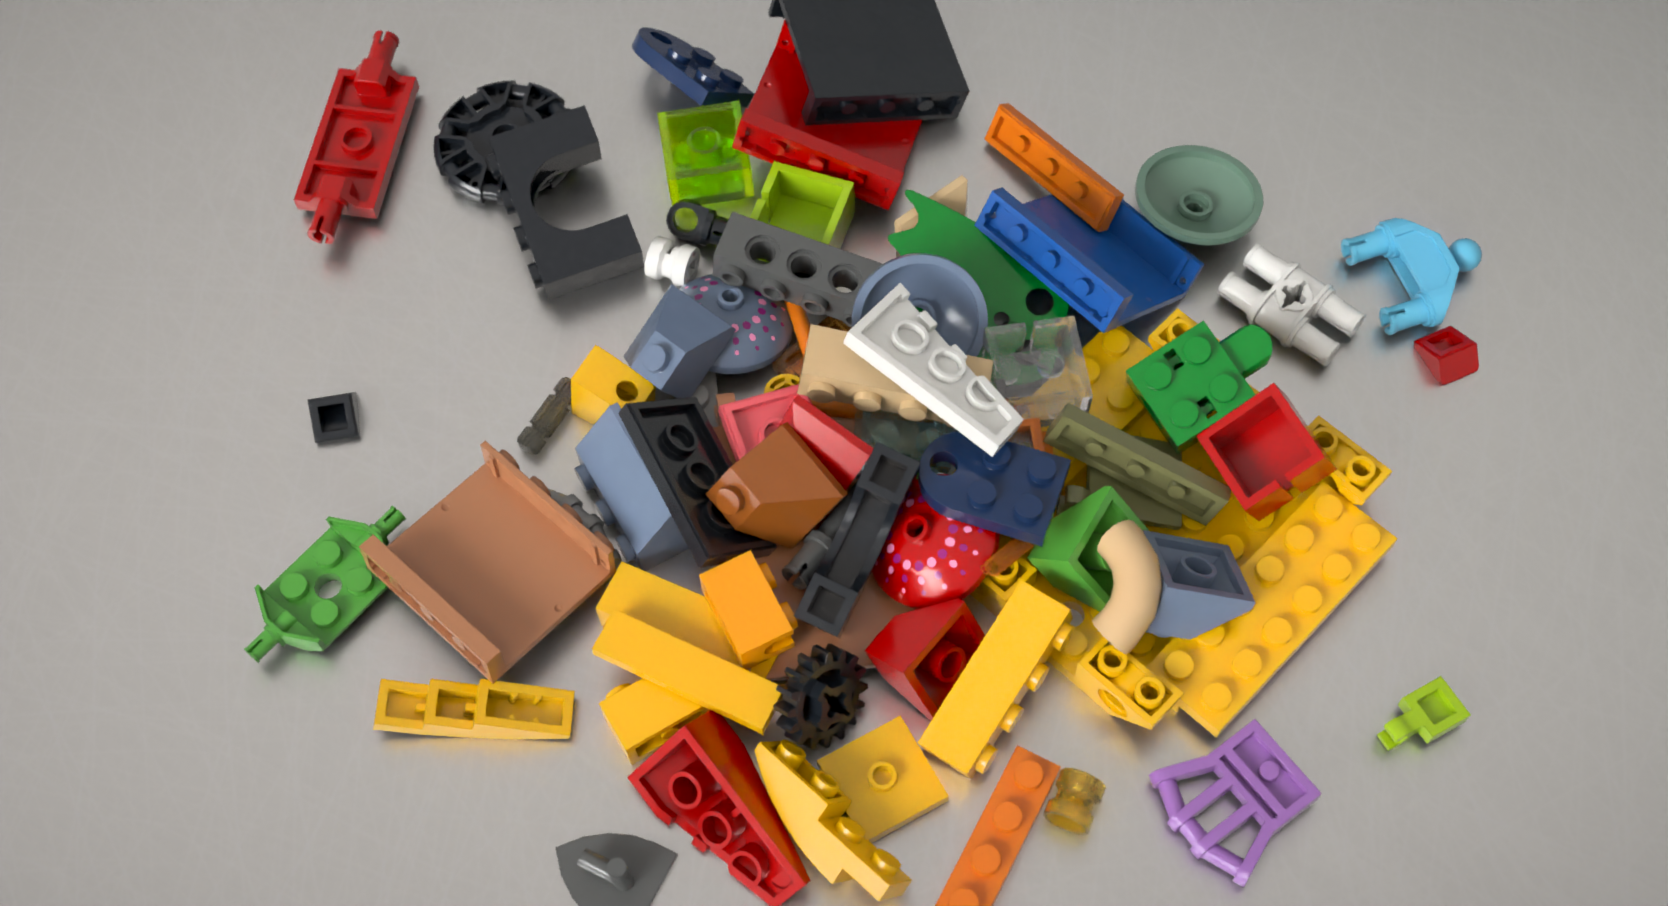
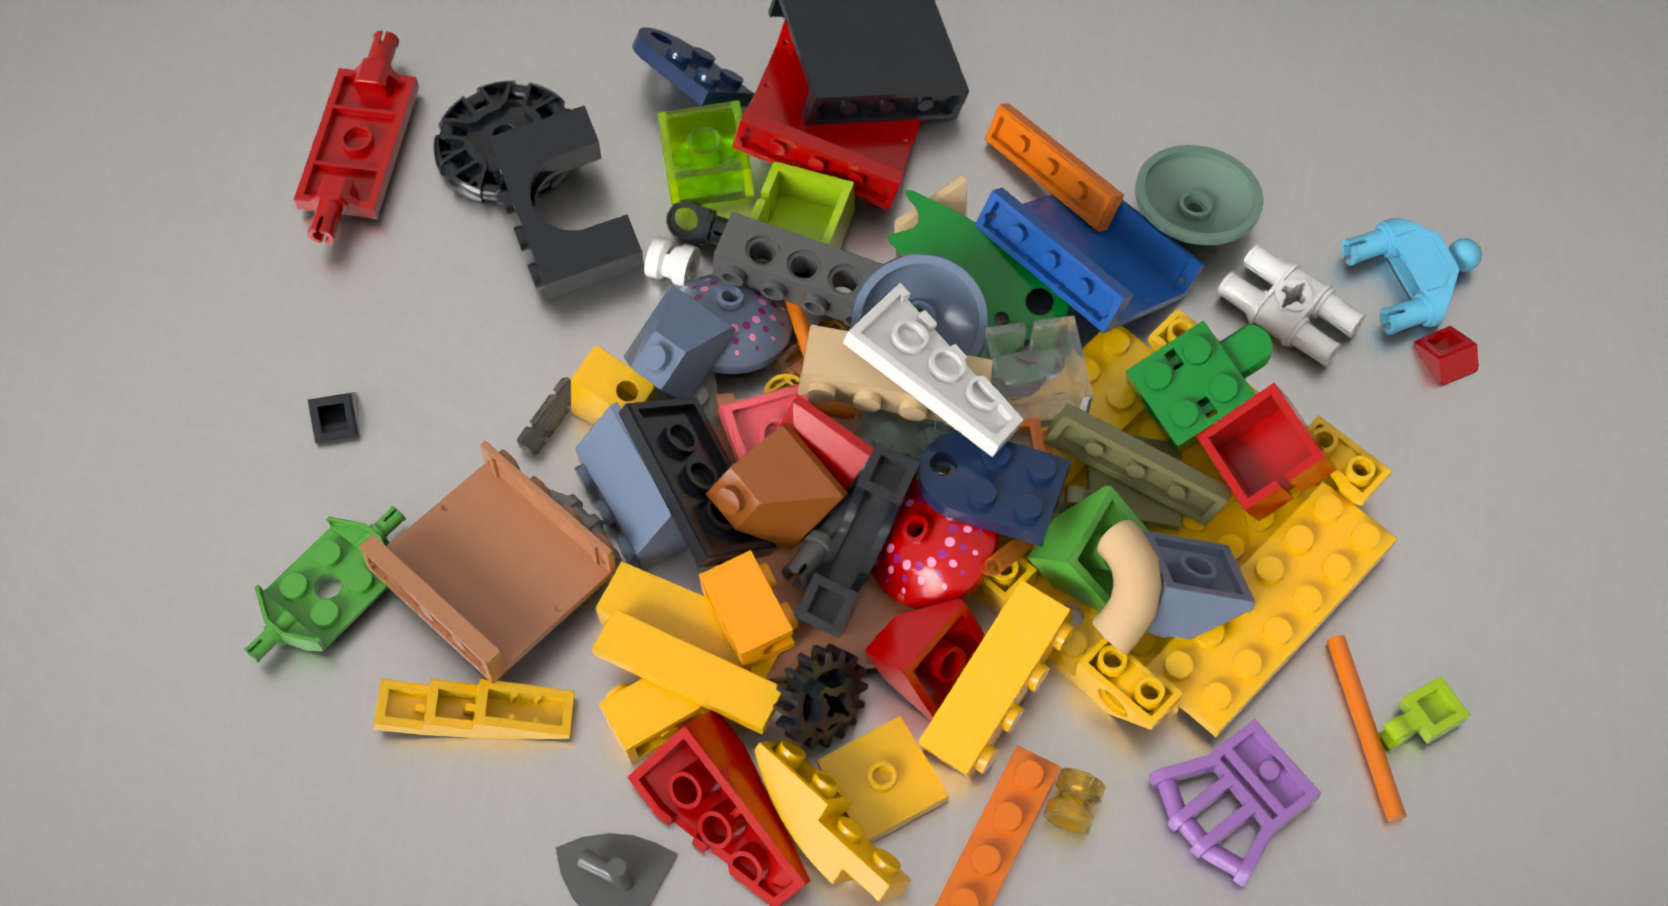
none -> orange bar [1327,635,1407,822]

